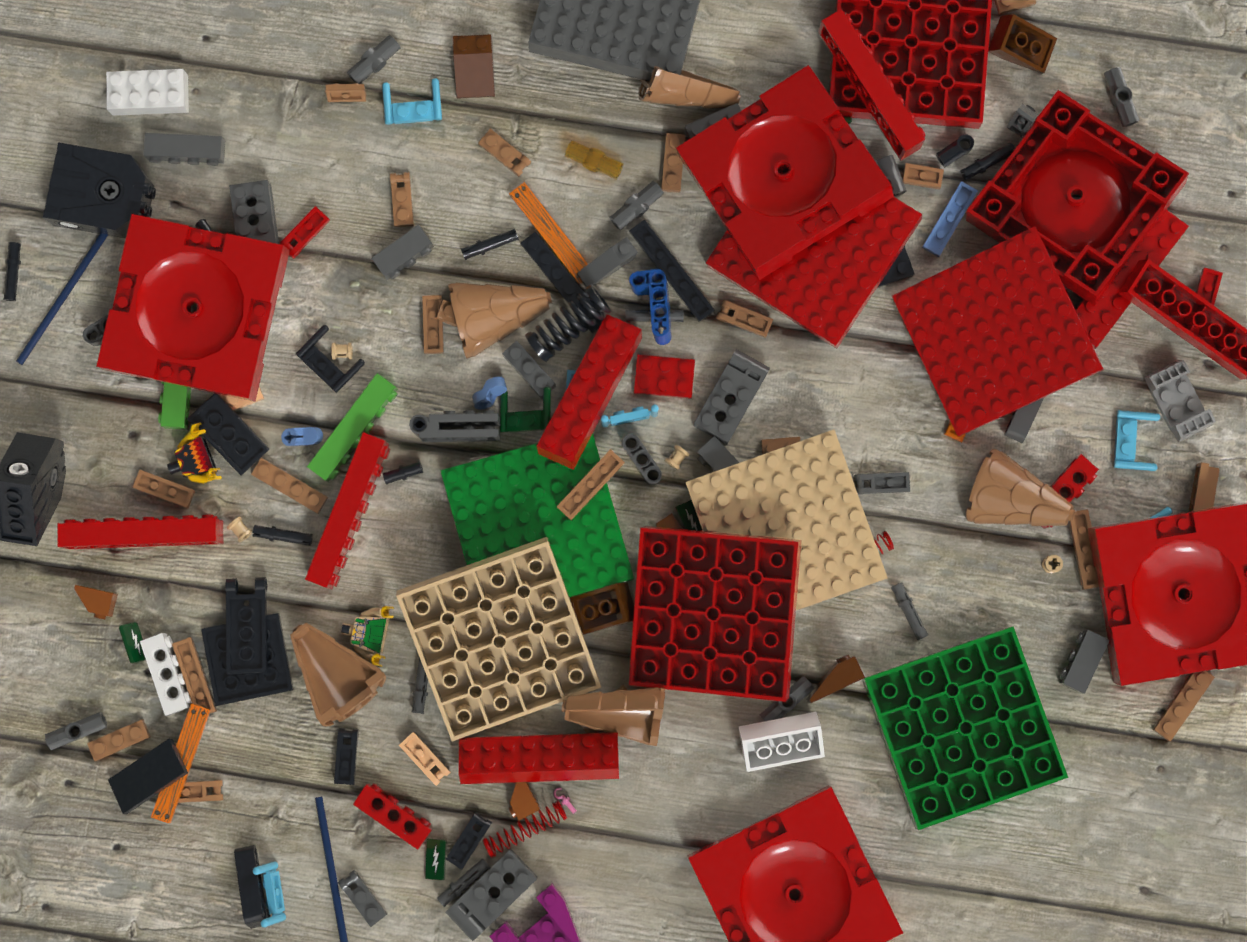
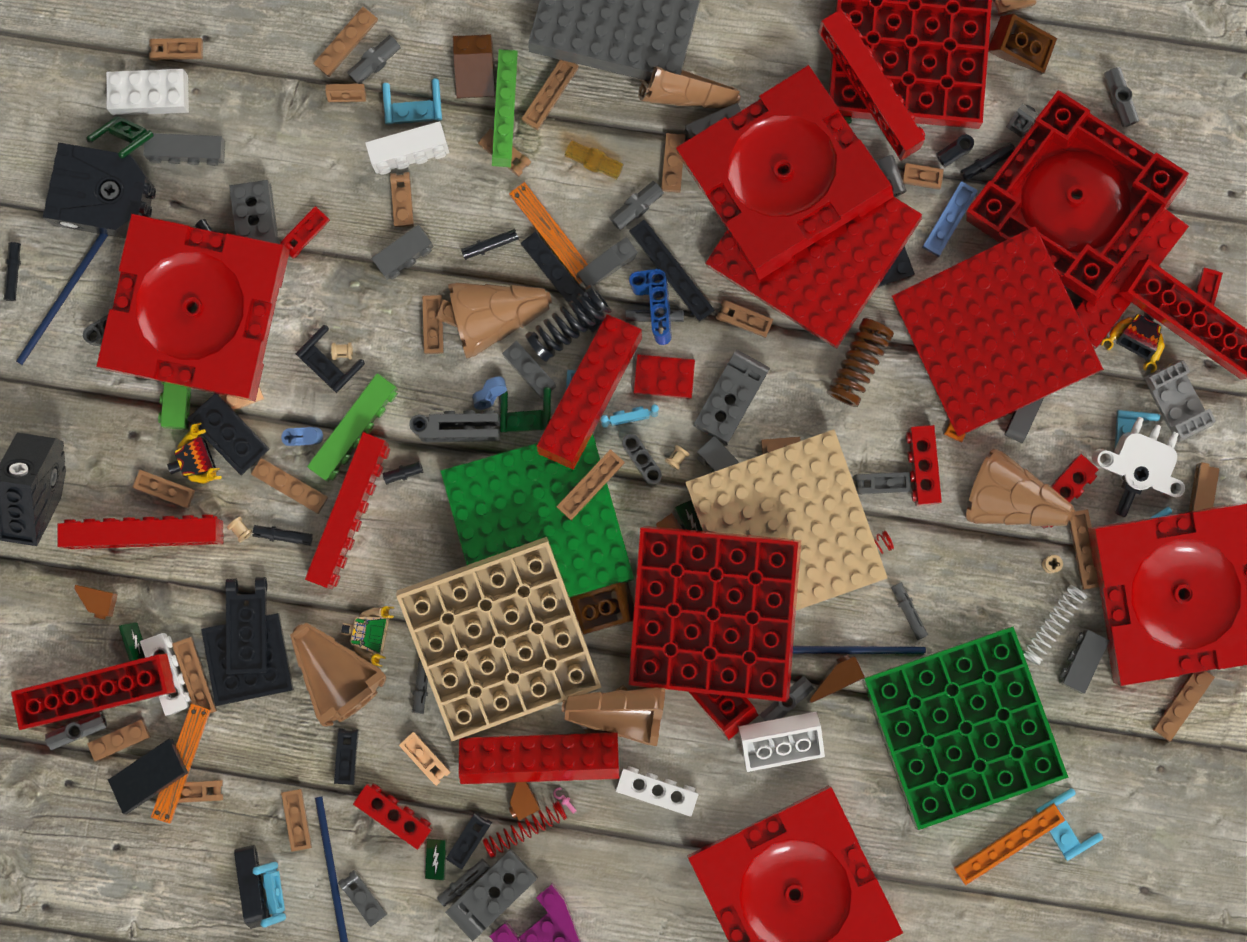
none -> red brick [11,654,176,730]
none -> dark green plate [86,116,154,158]
none -> medium nougat plate [149,38,203,61]
none -> medium nougat plate [281,789,312,852]
none -> medium nougat plate [313,7,378,77]
none -> white brick [365,121,450,175]
none -> bright green brick [492,49,518,167]
none -> medium nougat plate [521,60,579,131]
none -> white brick [616,766,698,817]
none -> red slope [689,692,759,740]
none -> dark blue piece [793,646,926,654]
none -> reddish brown piece [826,318,894,407]
none -> red brick [906,425,942,506]
none -> orange tile [954,803,1065,886]
none -> white piece [1023,585,1087,665]
none -> medium azure plate [1036,788,1103,861]
none -> white piece [1092,417,1185,517]
none -> torso [1101,312,1165,373]

